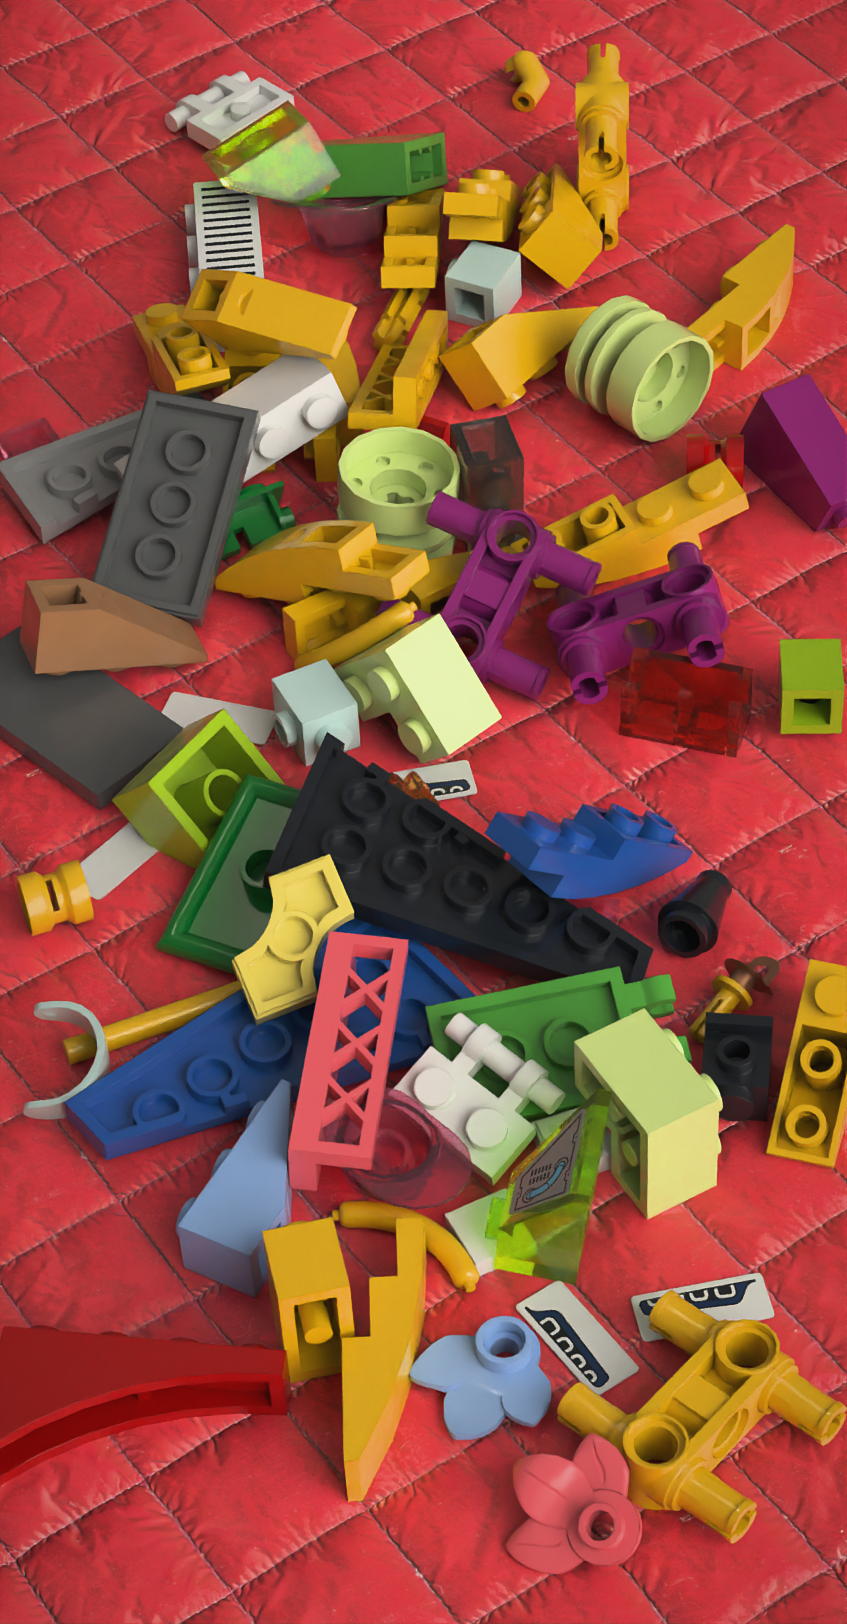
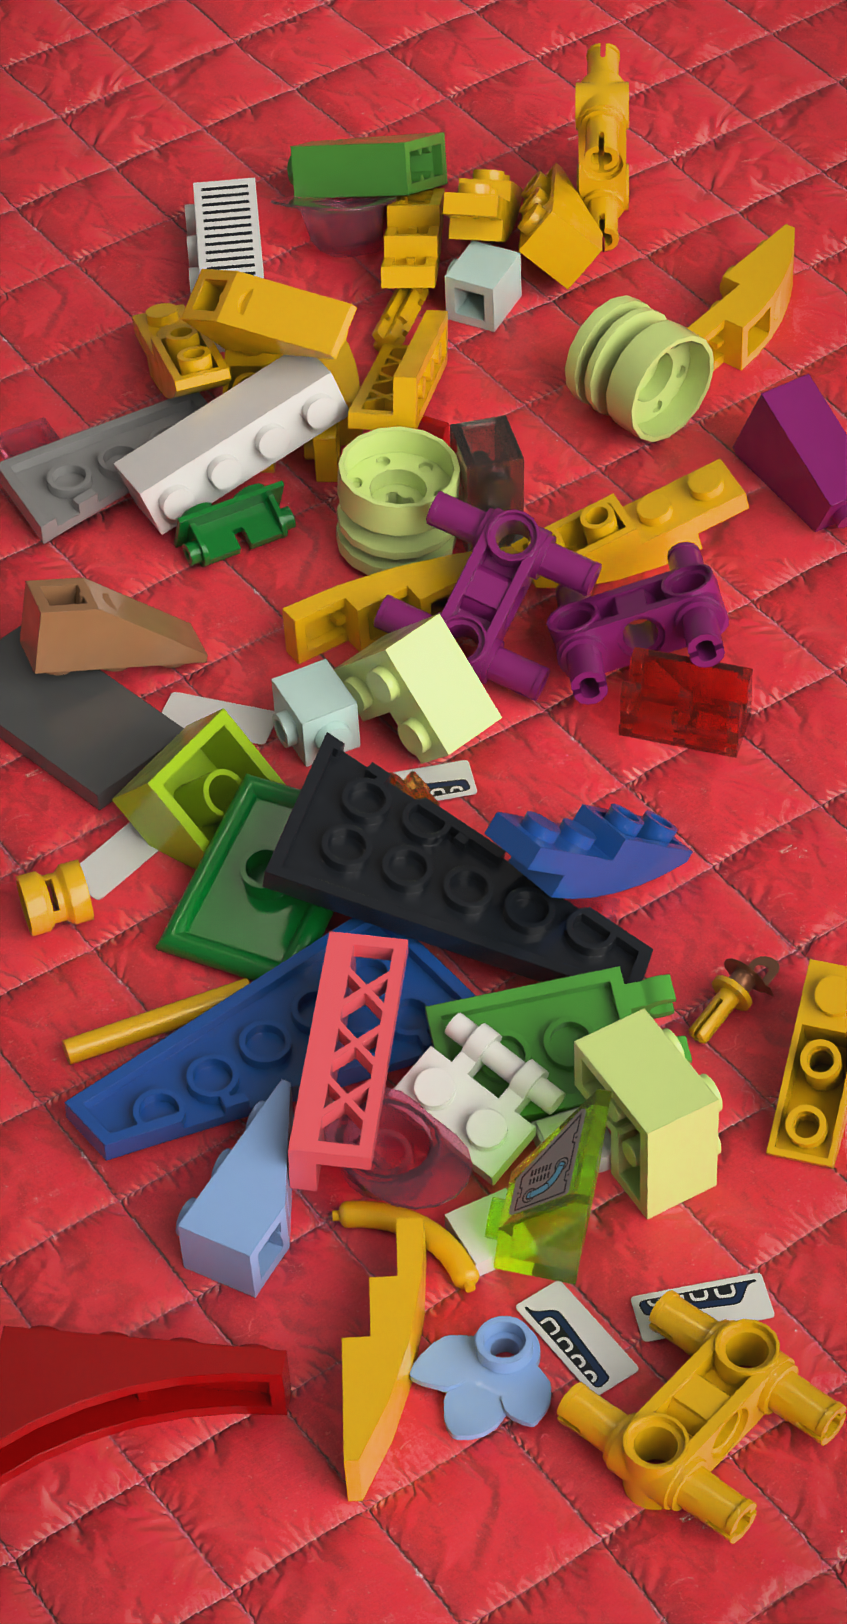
light aqua helmet [23,1001,110,1120] -> none
dark grey tile [92,390,261,627] -> none
white plate [164,71,295,156] -> none
clear neon green slope [201,100,341,204] -> none
yellow slope [215,520,430,605] -> none
light yellow tile [232,854,354,1025] -> none
yellow brick [262,1217,355,1383] -> none
yellow piece [294,601,418,670] -> none
yellow slope [438,306,598,411] -> none
yellow arm [505,50,550,113] -> none
coral plate [506,1433,642,1575] -> none
black cone [658,870,732,958] -> none
red wheel [686,434,744,489] -> none
black brick [701,1012,773,1122] -> none
lime brick [778,639,844,734] -> none

